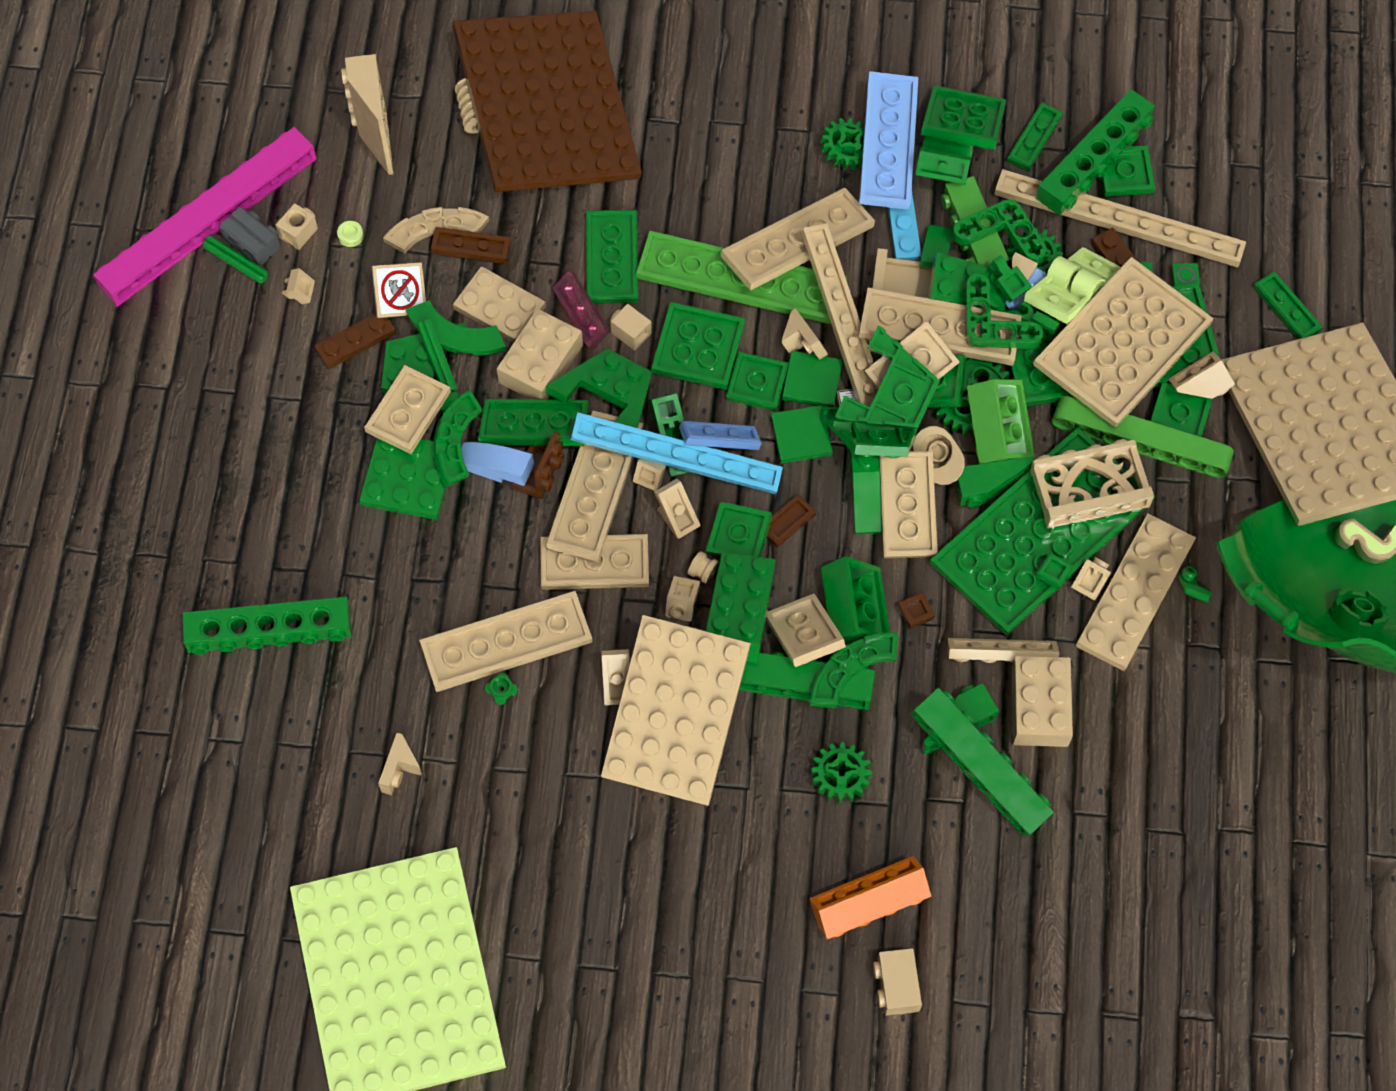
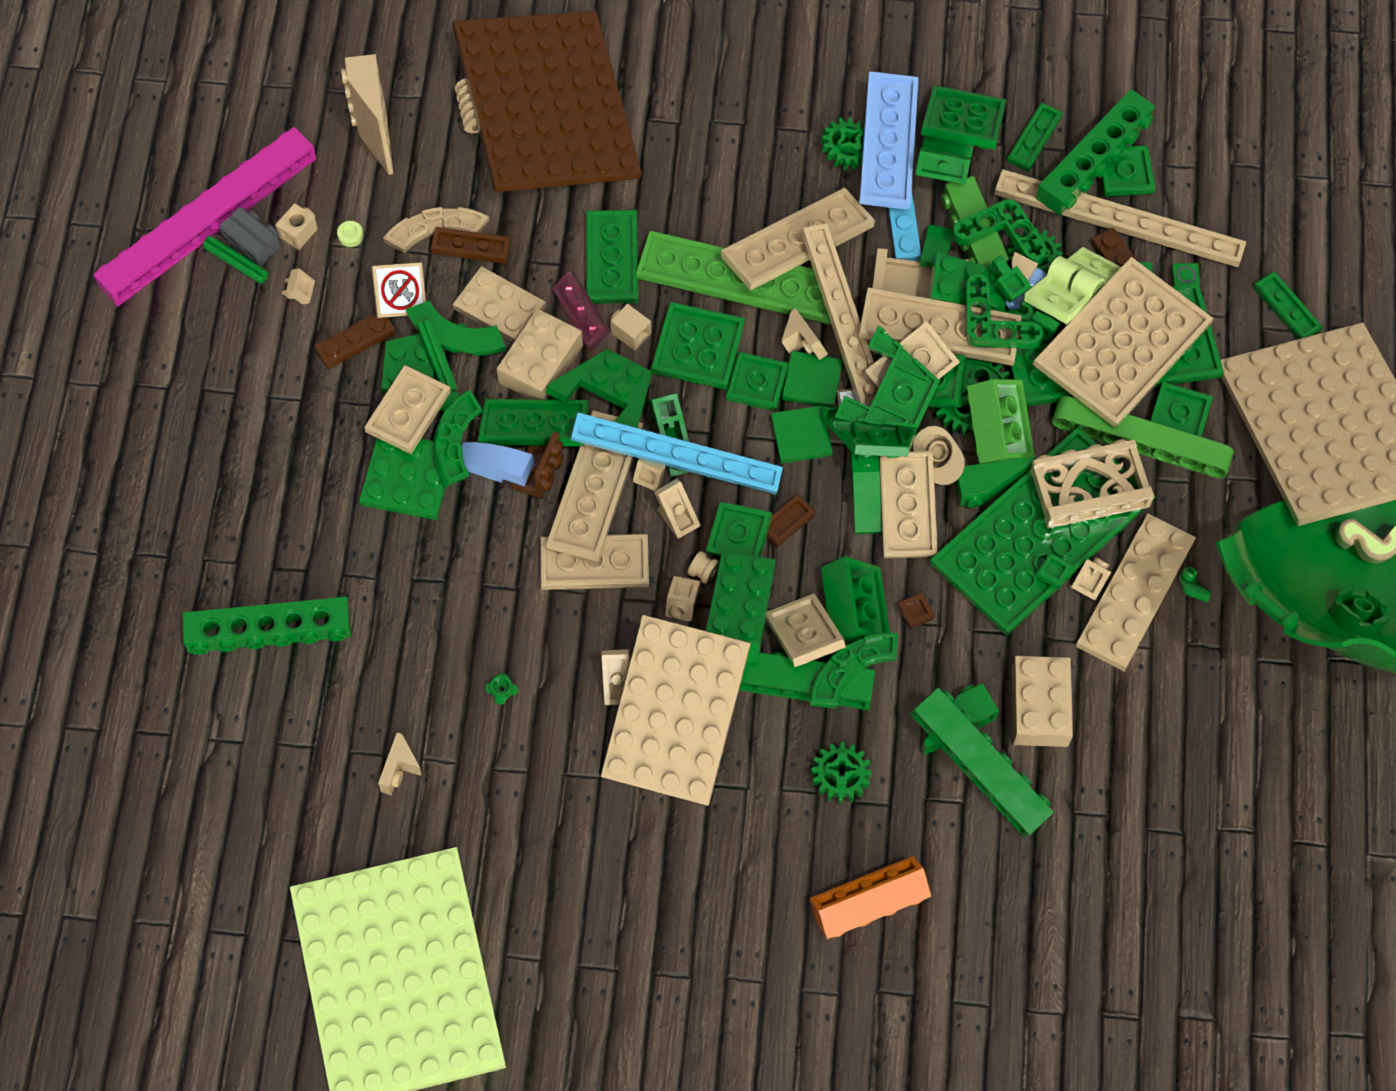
tan plate [420,591,593,692] -> none
medium blue tile [679,421,762,450] -> none
tan brick [873,948,922,1016] -> none
tan plate [947,638,1059,663] -> none
tan slope [1168,351,1235,399] -> none

